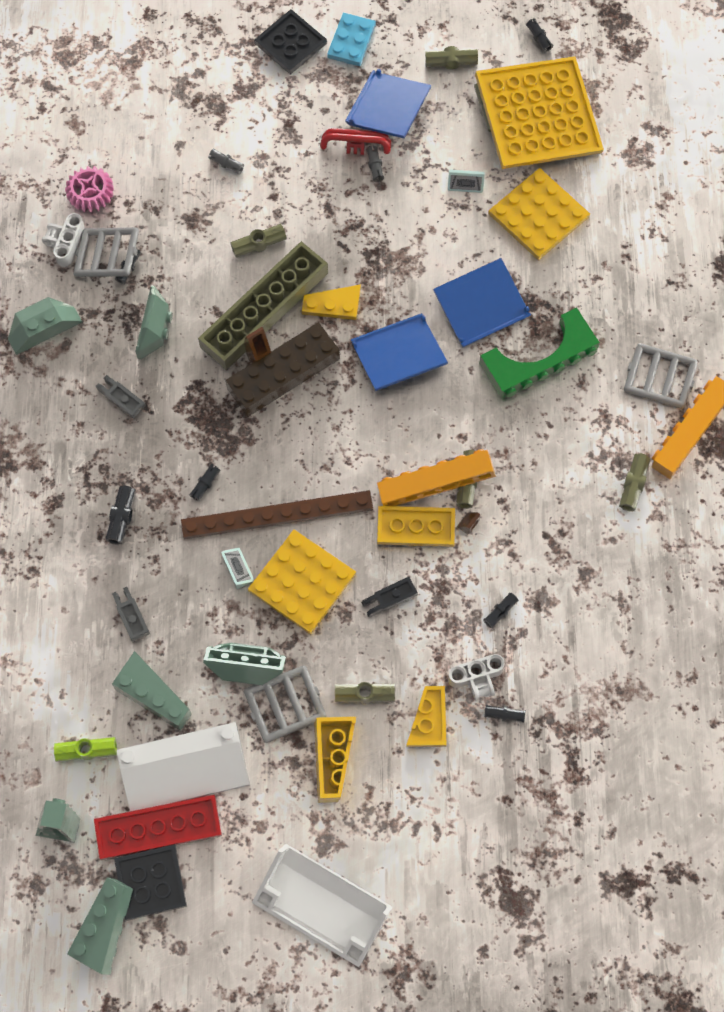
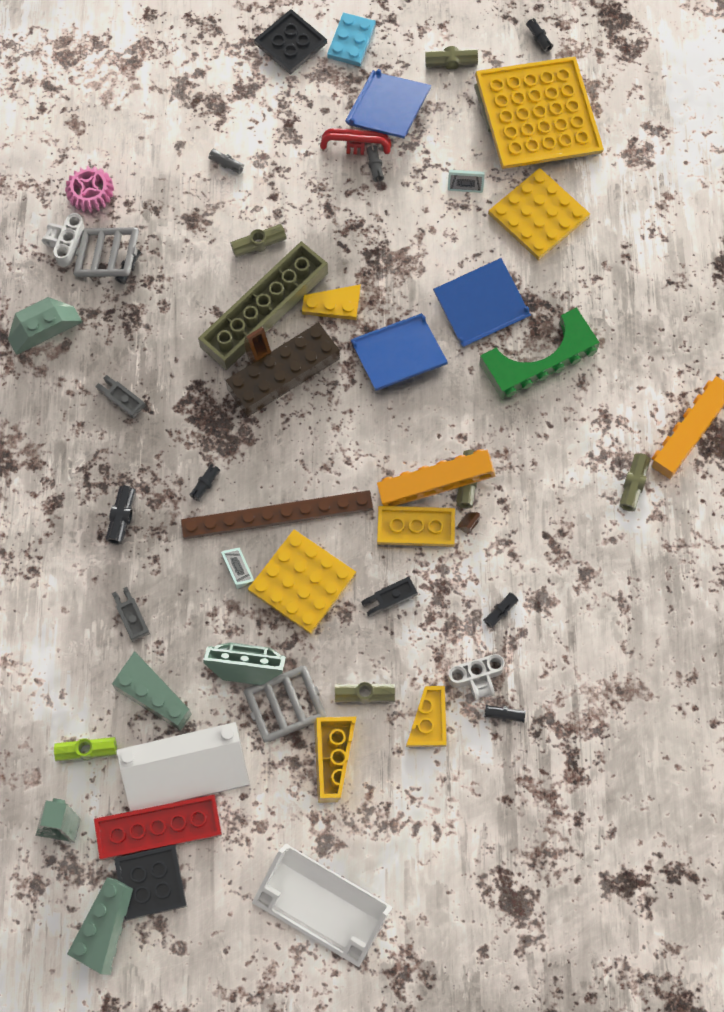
sand green wedge [135,285,173,359] -> none
light grey bar [624,343,698,409] -> none

